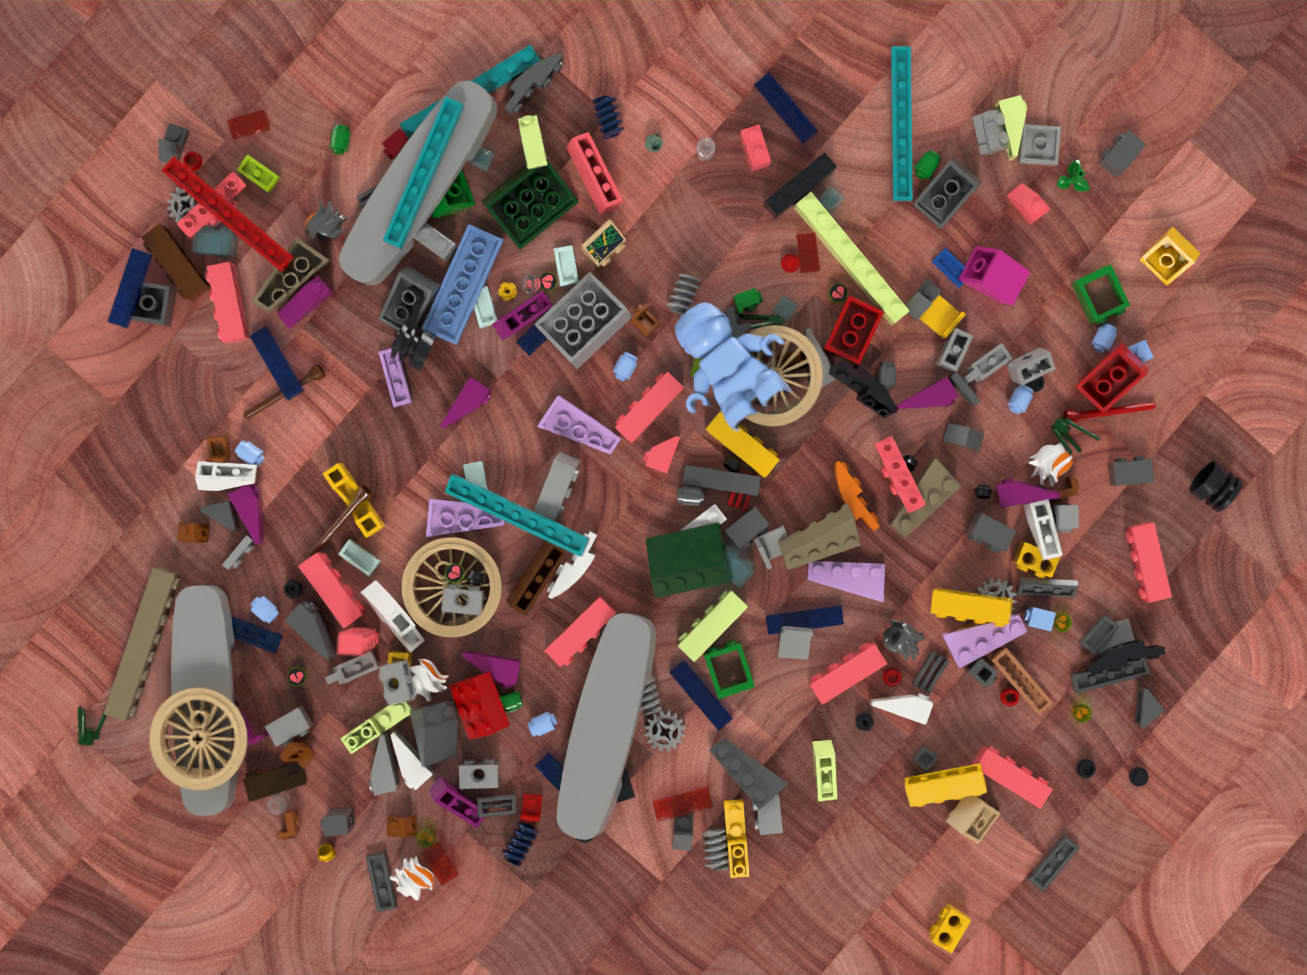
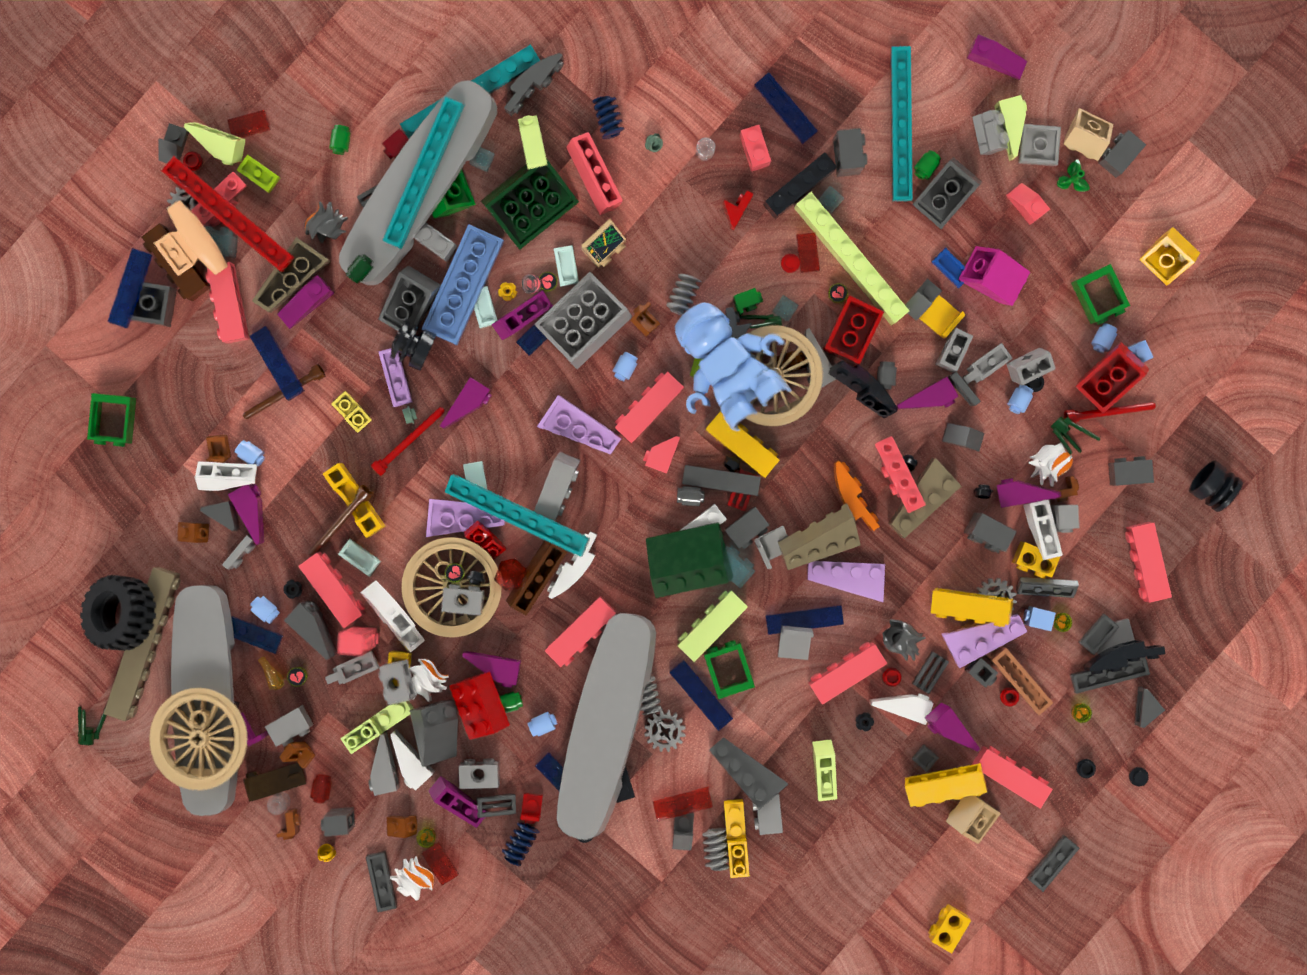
none -> black tyre [80,575,156,651]
none -> green window [87,393,136,447]
none -> light nougat plate [154,201,228,276]
none -> yellowish green slope [184,122,246,165]
none -> clear yellow cone [258,656,286,691]
none -> clear red brick [310,774,332,803]
none -> light yellow slope [331,390,372,433]
none -> dark green brick [346,254,374,284]
none -> red piece [371,407,445,476]
none -> sand green plate [402,406,417,424]
none -> red slope [464,521,506,560]
none -> clear red panel [494,558,527,591]
none -> red slope [723,190,753,231]
none -> dark grey brick [833,128,867,177]
none -> magenta slope [925,703,980,752]
none -> magenta slope [966,34,1027,80]
none -> tan slope [1064,108,1113,161]

